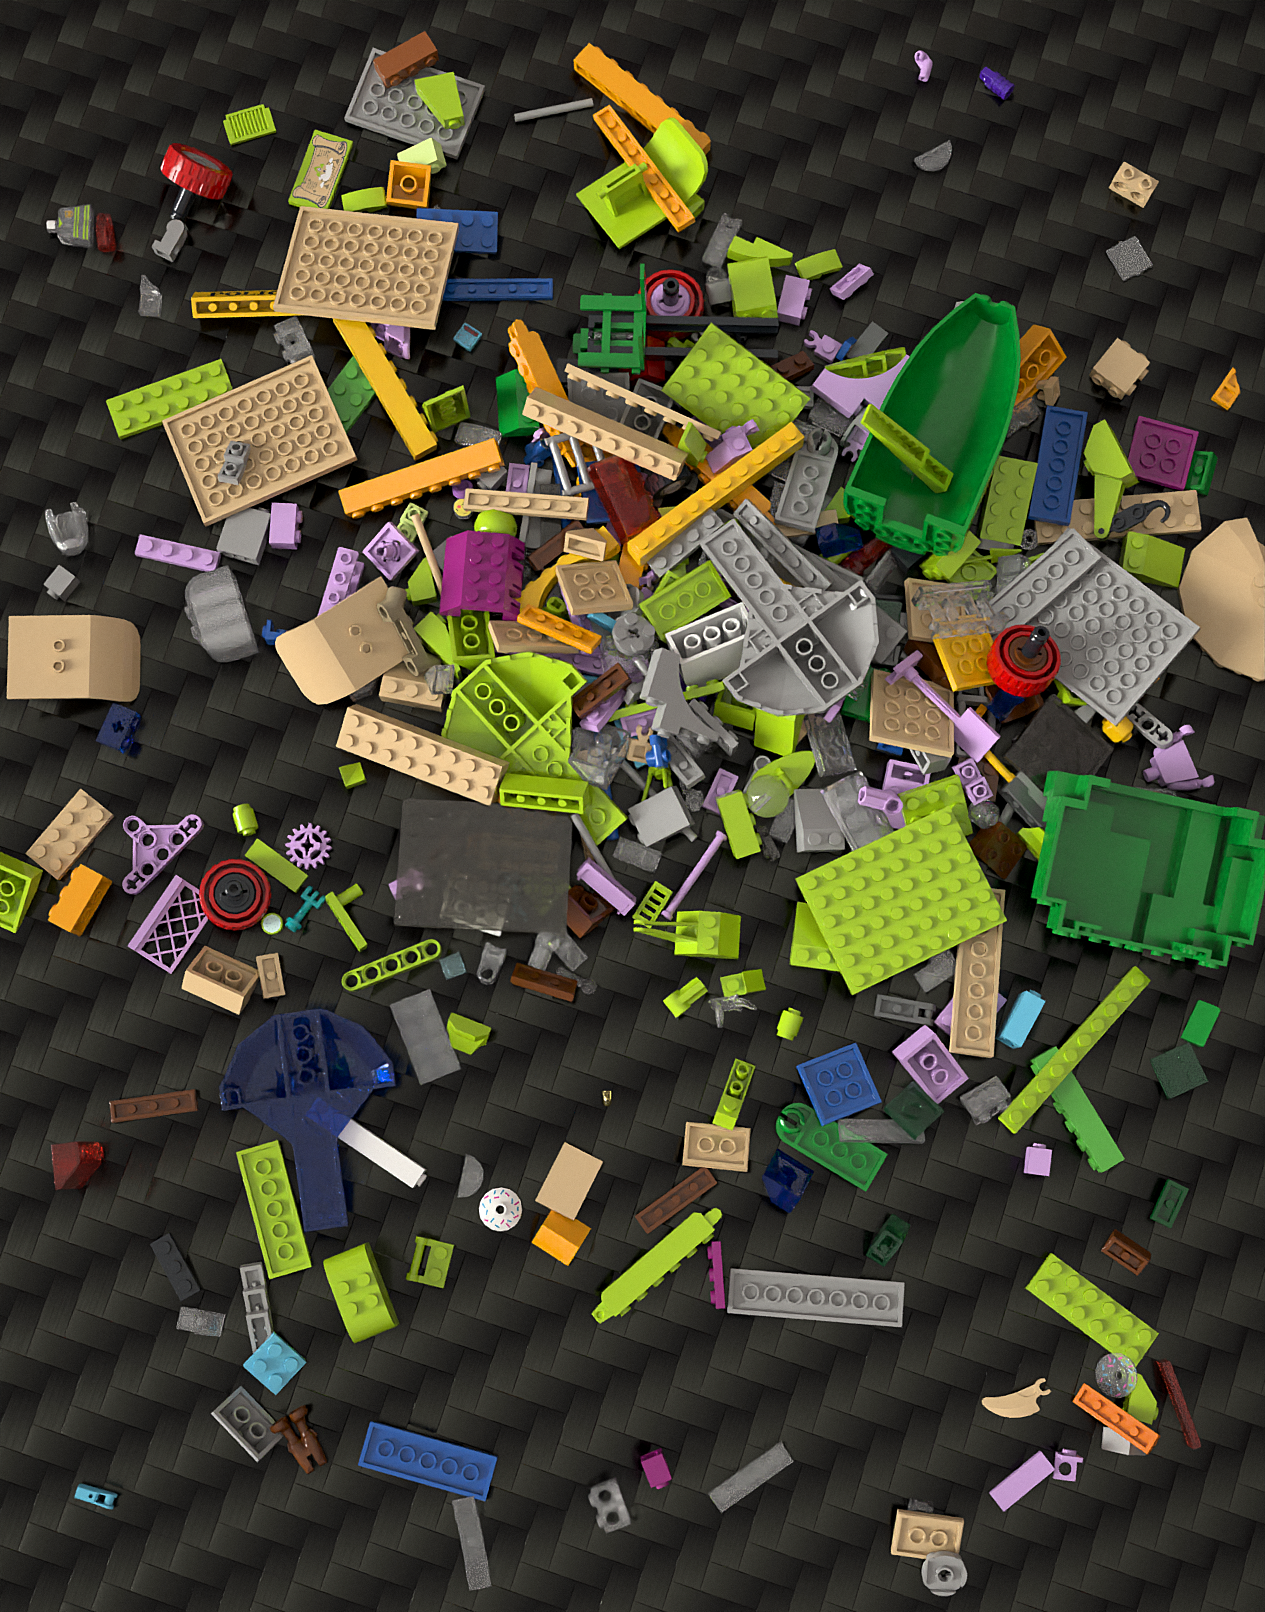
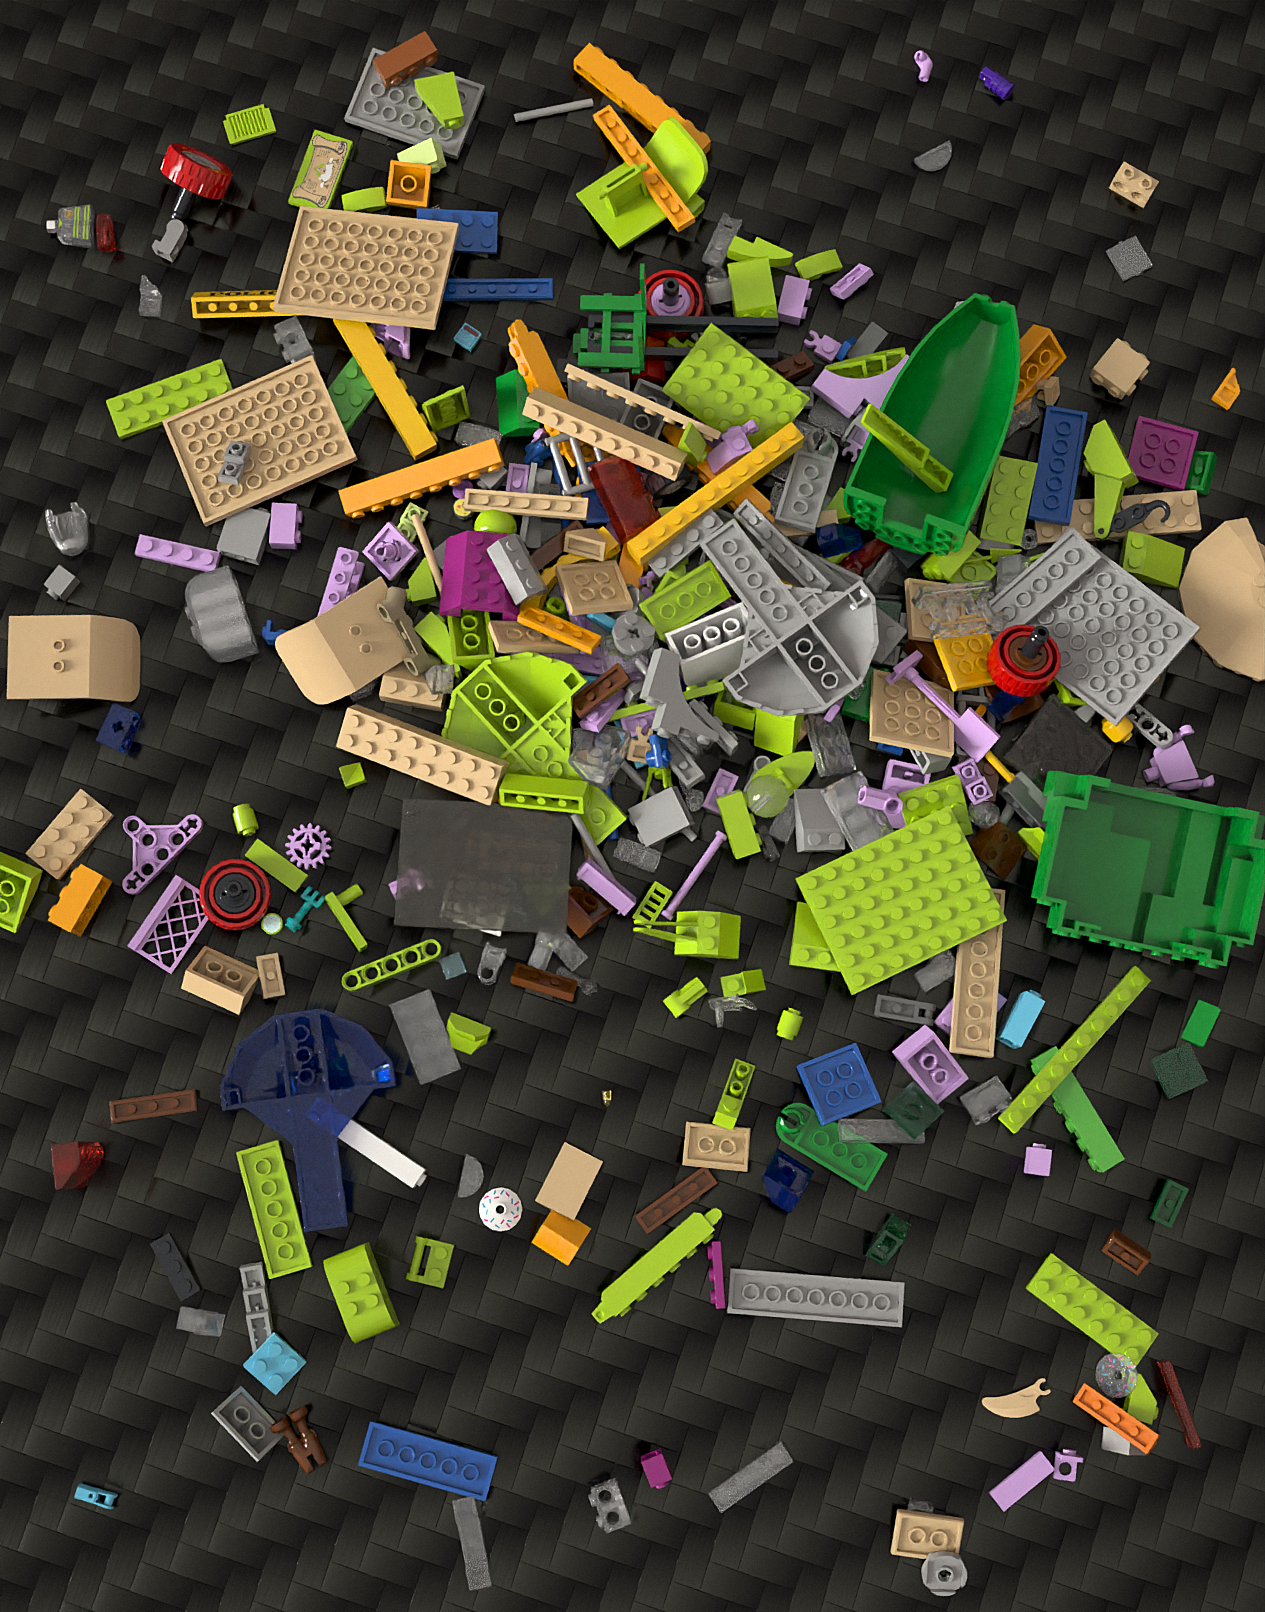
none -> light grey slope [486,533,549,605]

